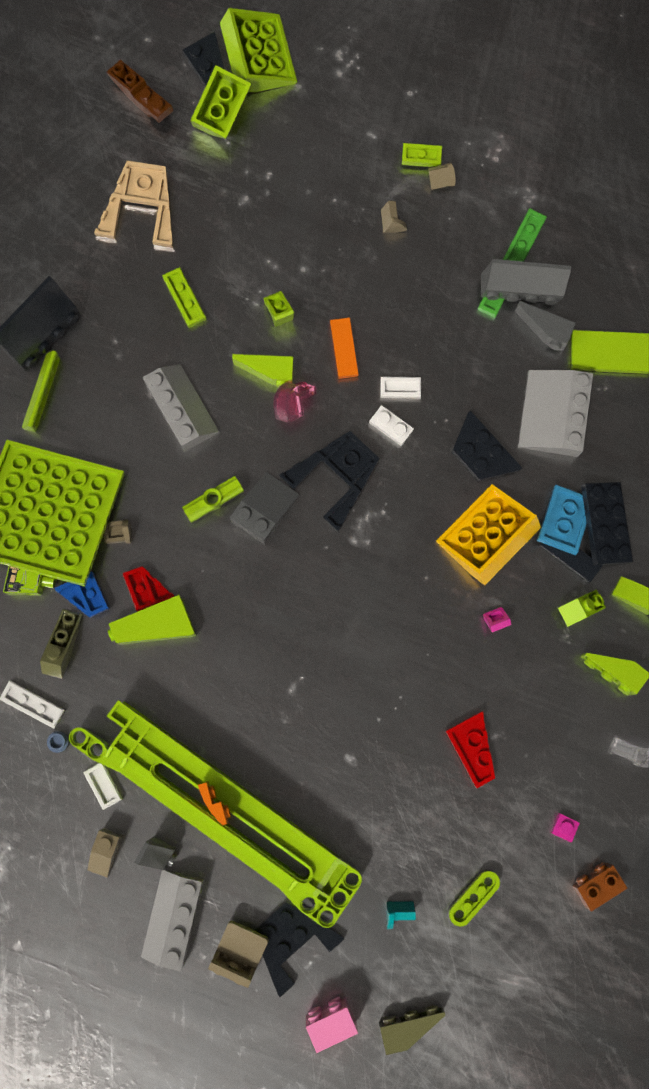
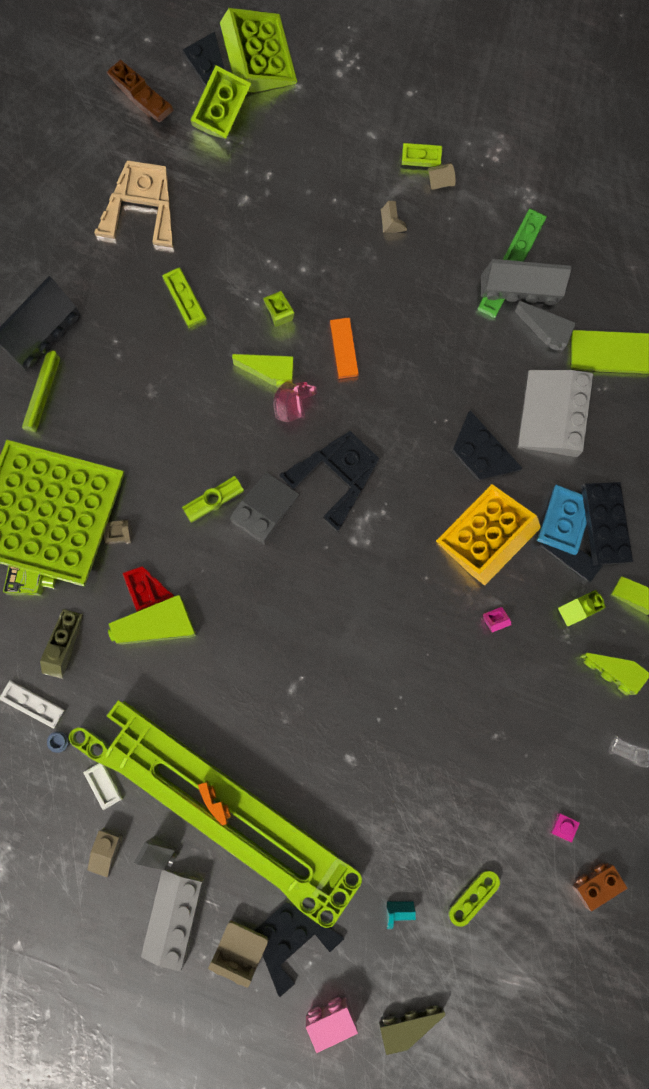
blue wing [55,571,109,618] -> none
light grey slope [142,364,220,452] -> none
white plate [369,405,414,446] -> none
white tile [380,377,421,399] -> none
red wing [445,711,495,788] -> none

